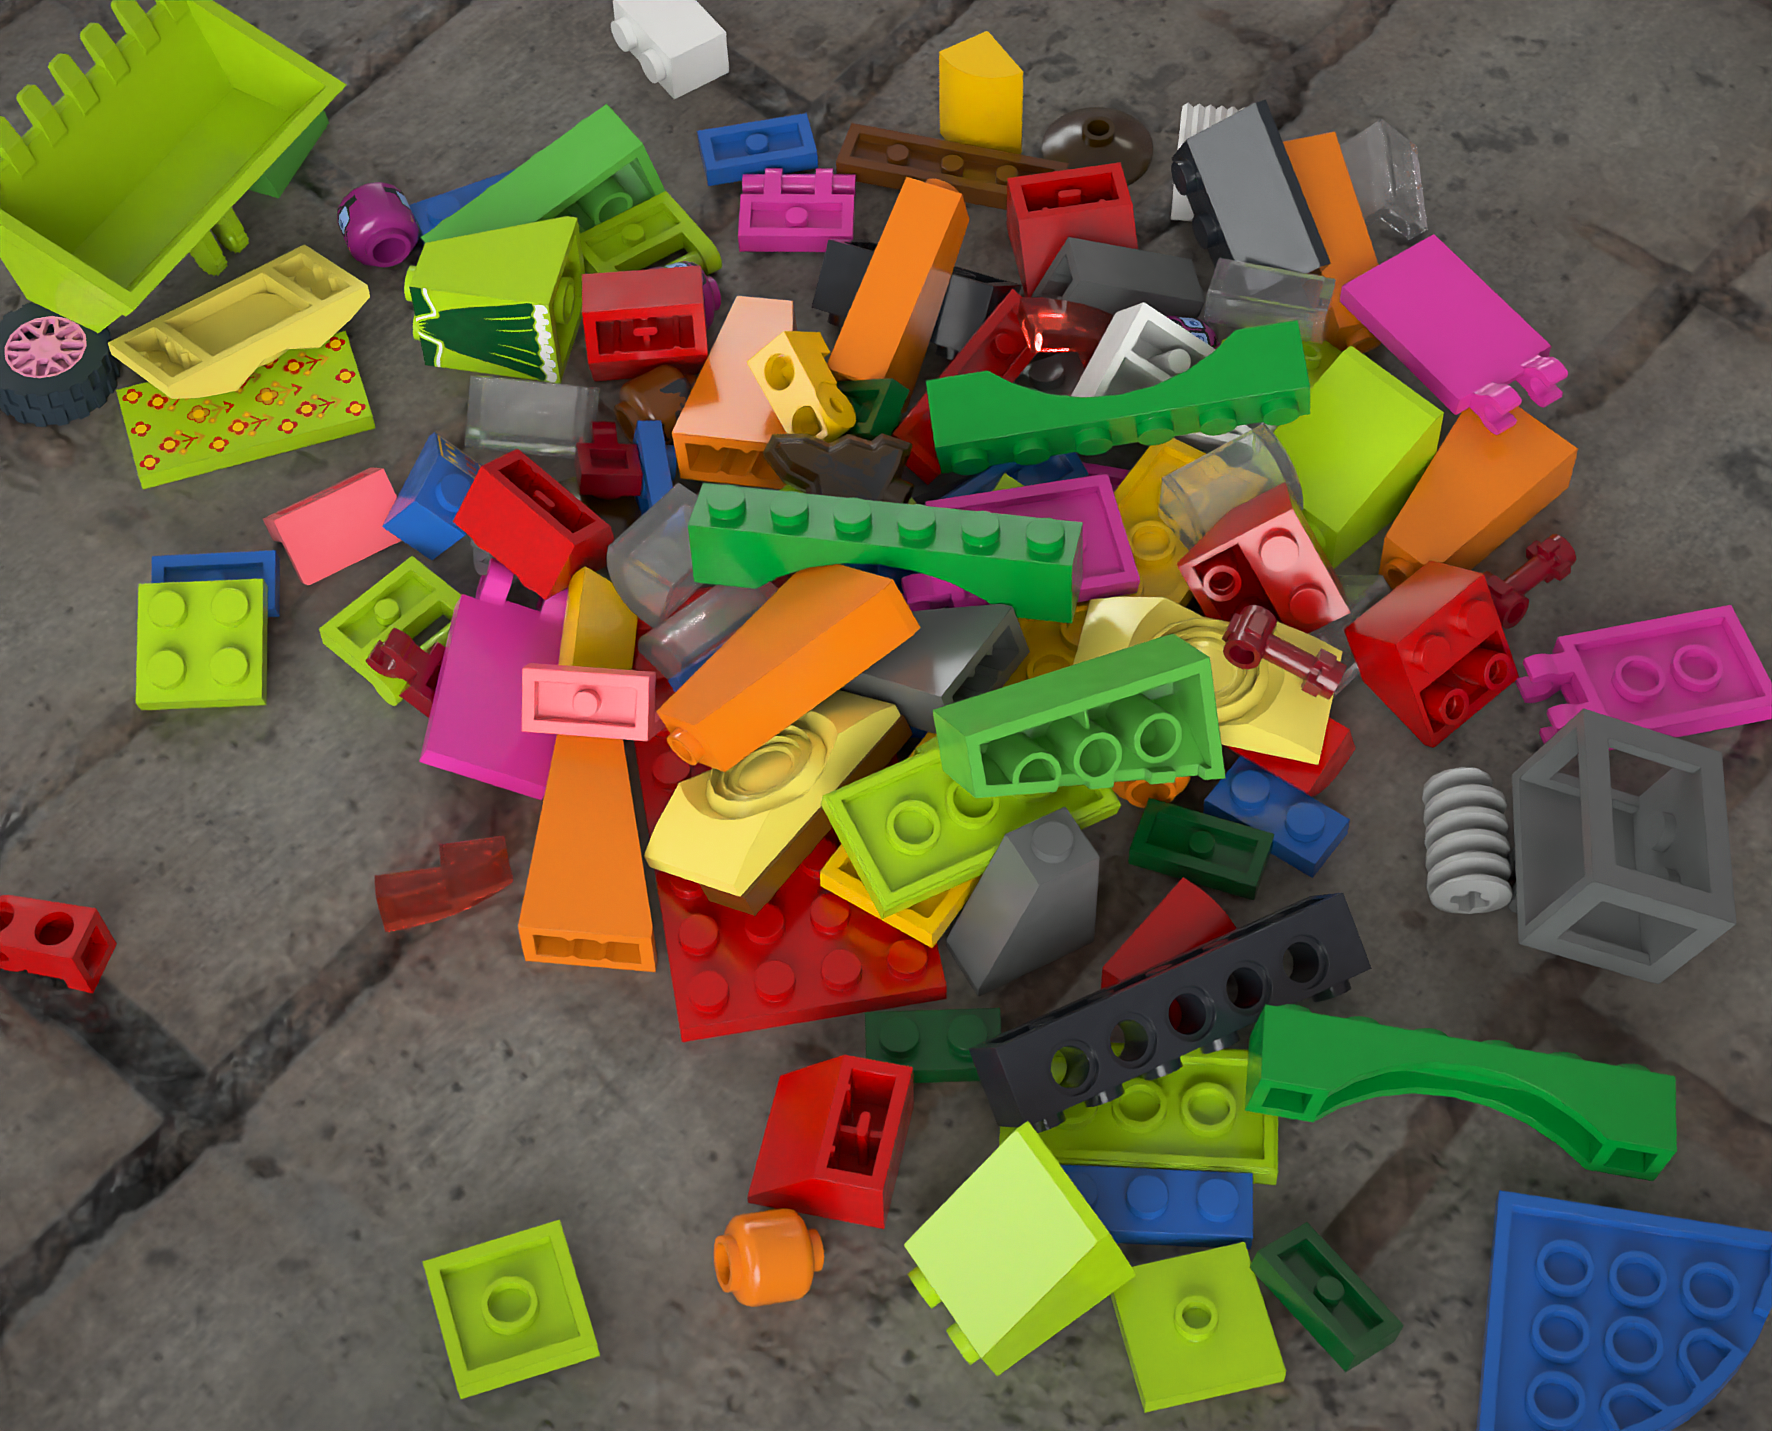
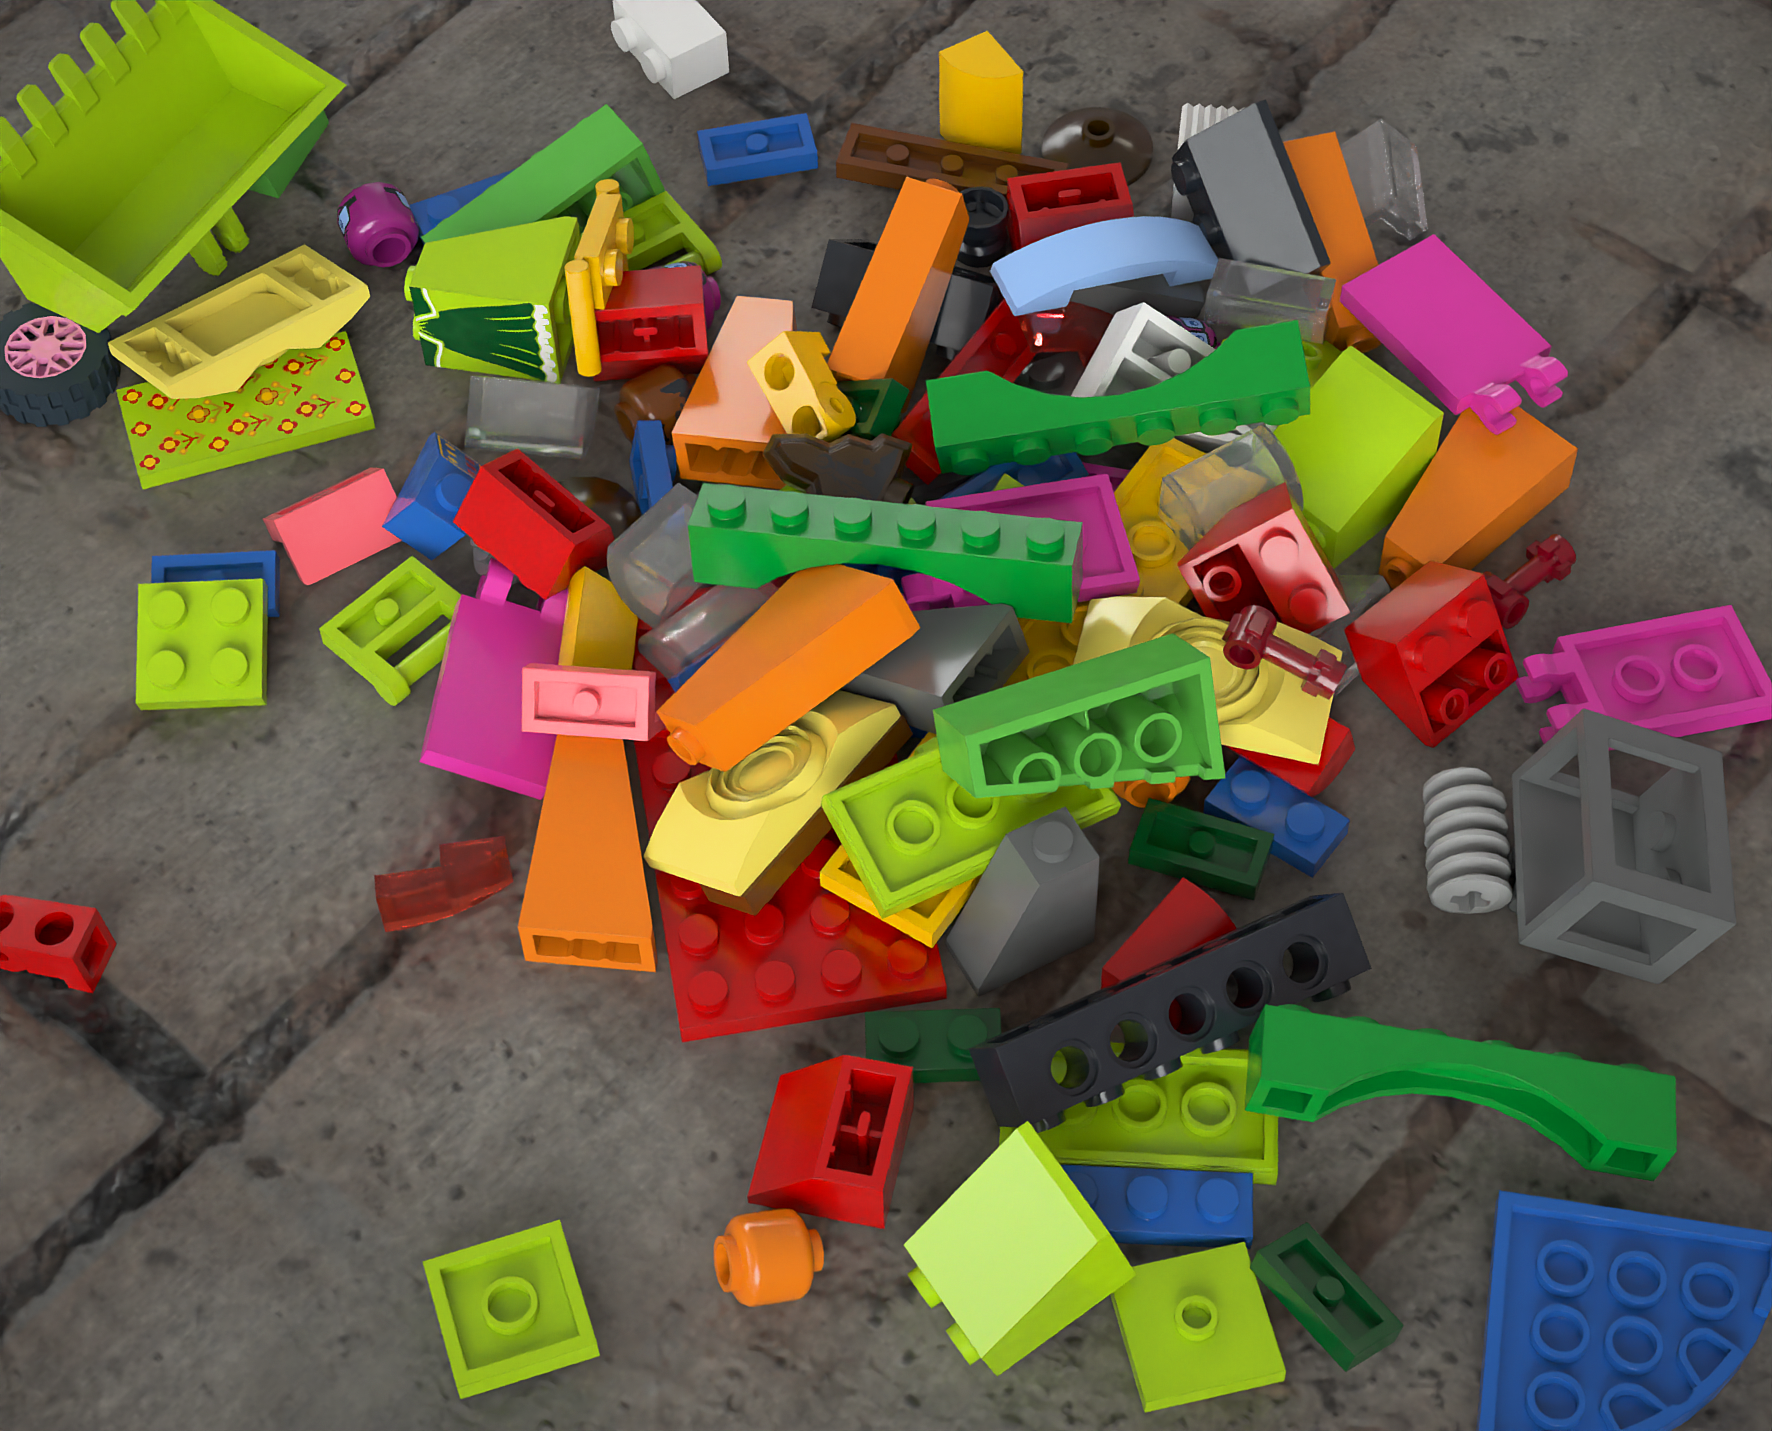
dark red plate [365,628,445,718] -> none
dark red plate [574,421,643,499] -> none
dark pink plate [738,168,856,252] -> none
none -> yellow plate [564,179,634,377]
none -> black wheel [957,186,1008,268]
none -> light blue slope [990,216,1224,316]

